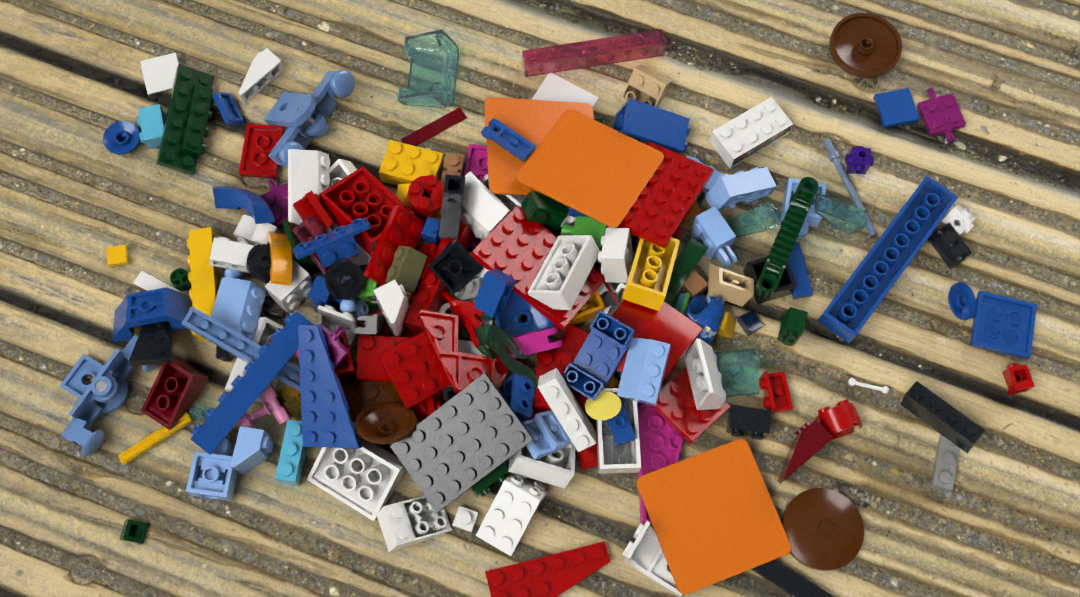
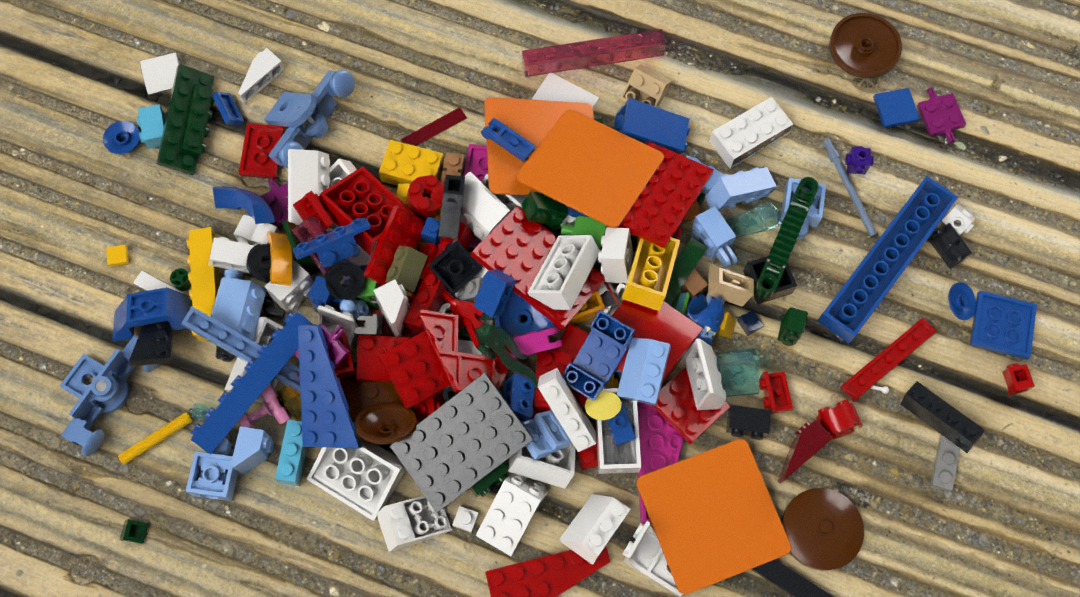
dark red slope [141,359,209,430] -> none
clear light blue windscreen [397,29,459,108] -> none
blue tile [787,242,813,299] -> none
clear light blue slope [814,193,866,234] -> none
none -> white slope [559,494,630,565]
none -> red tile [840,318,937,402]

